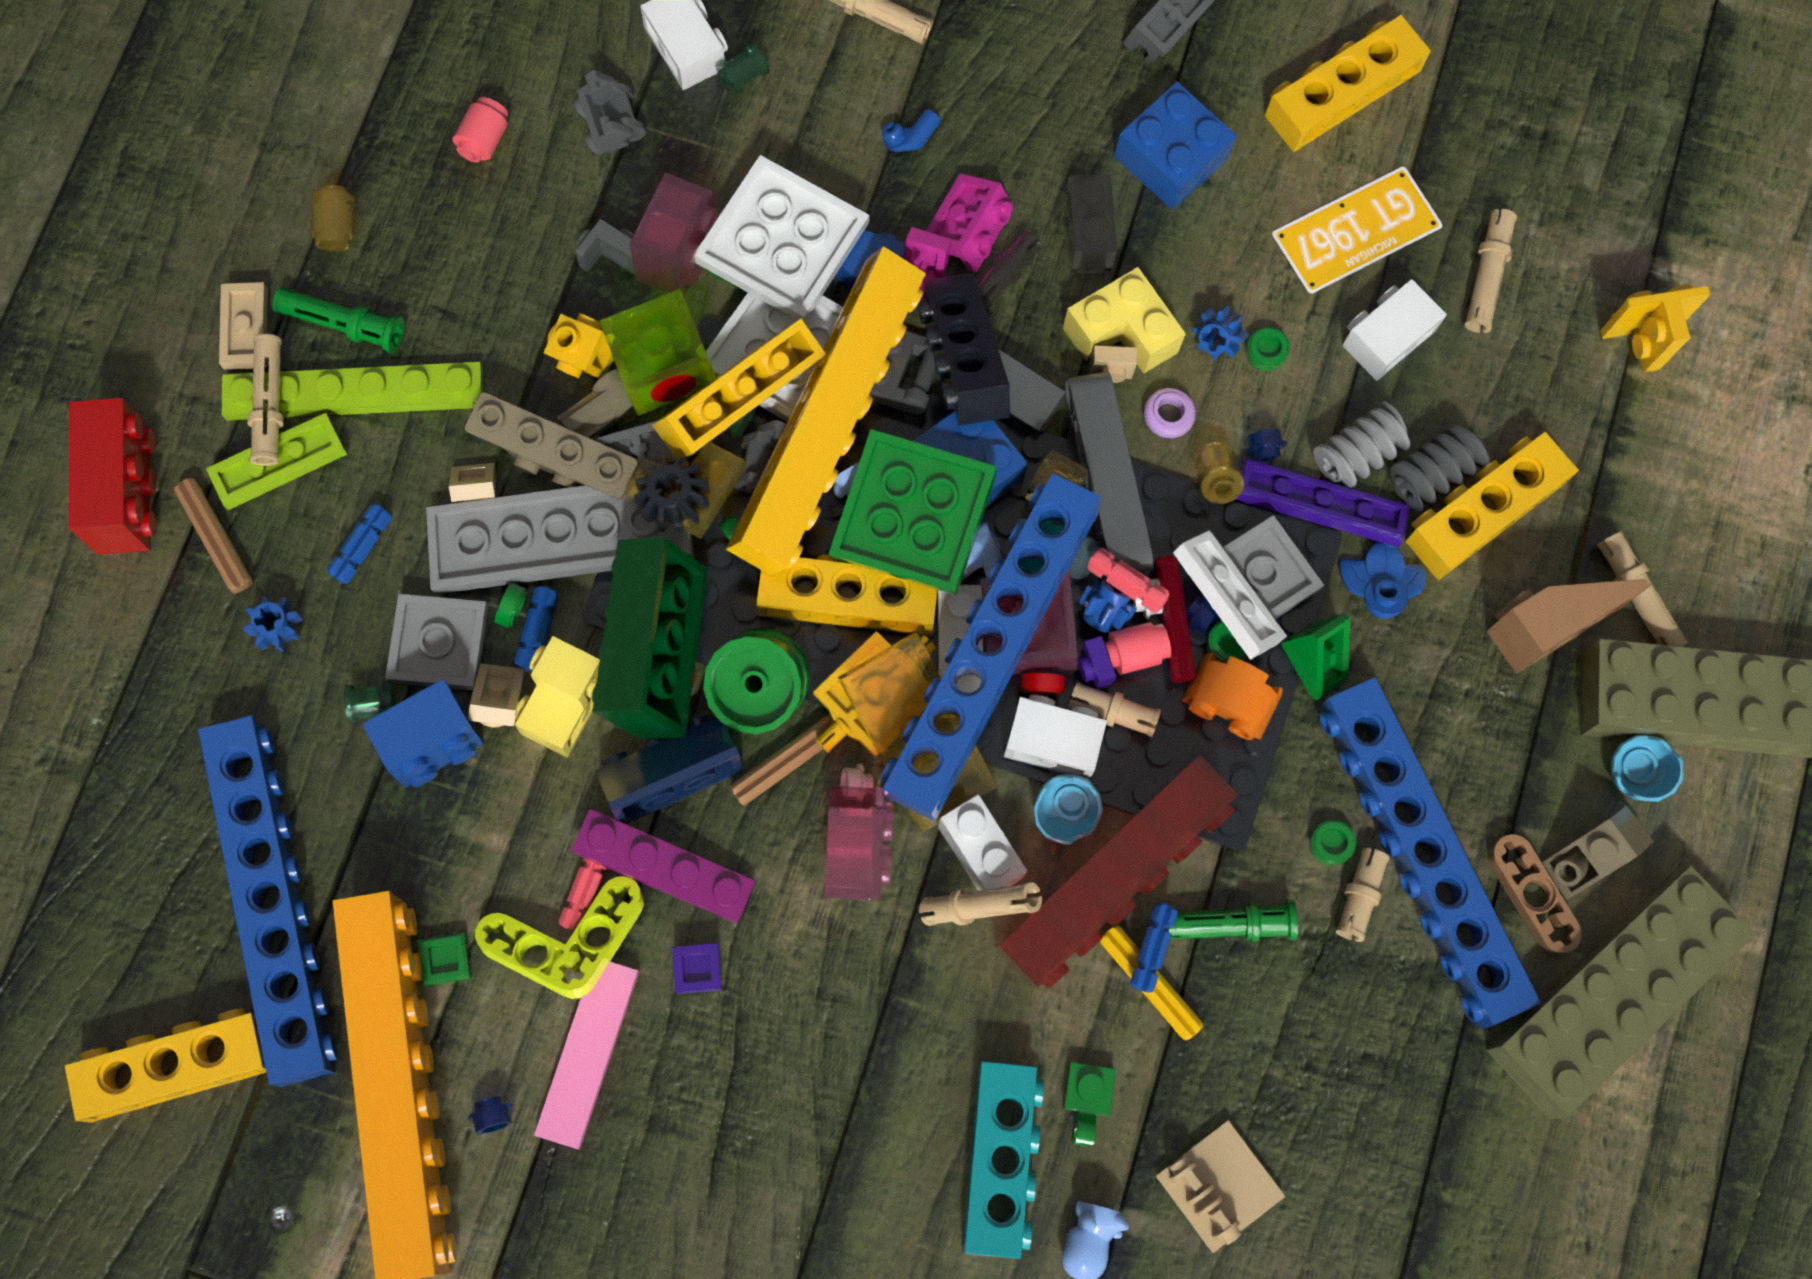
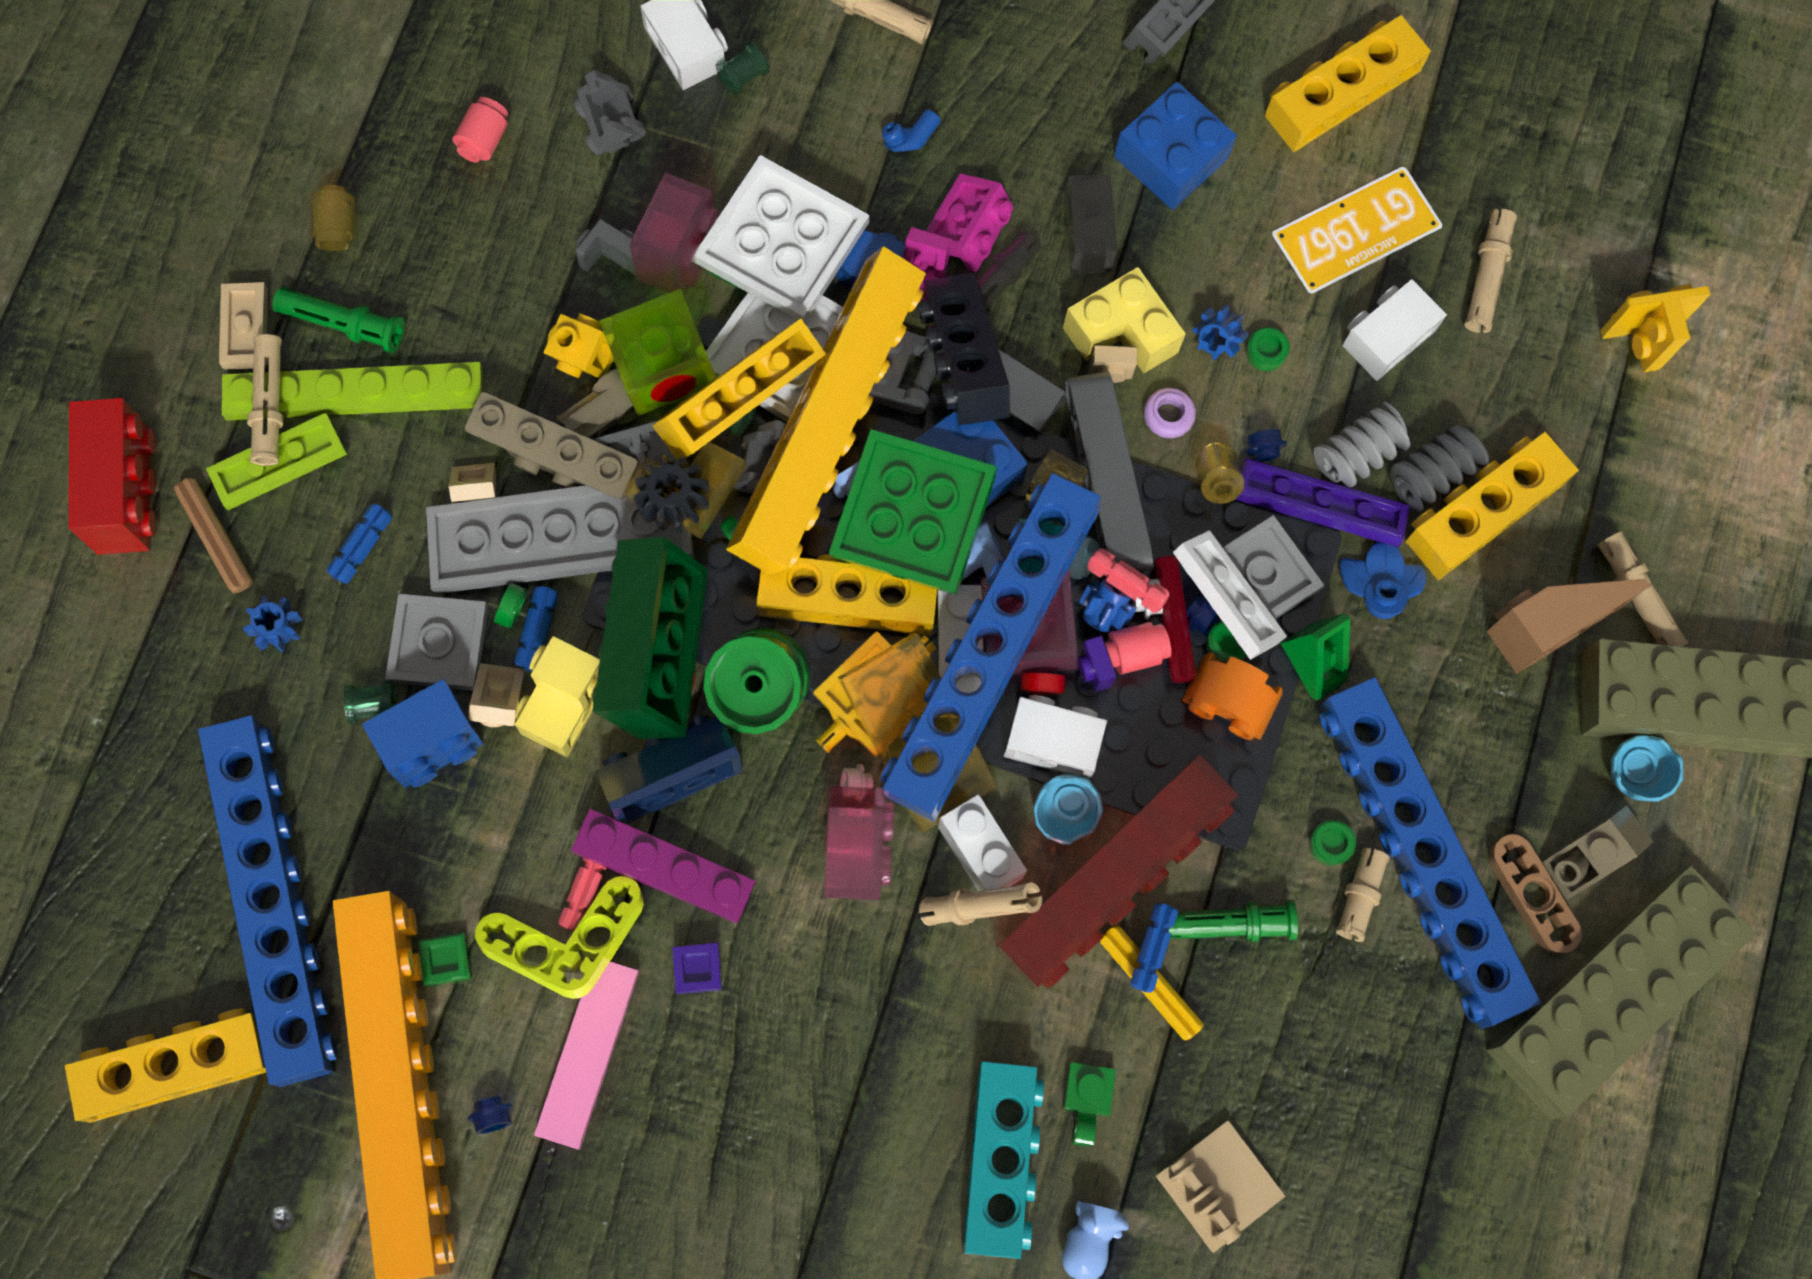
medium nougat axle [730,713,834,805] -> none
tan pin [1068,681,1161,737] -> none

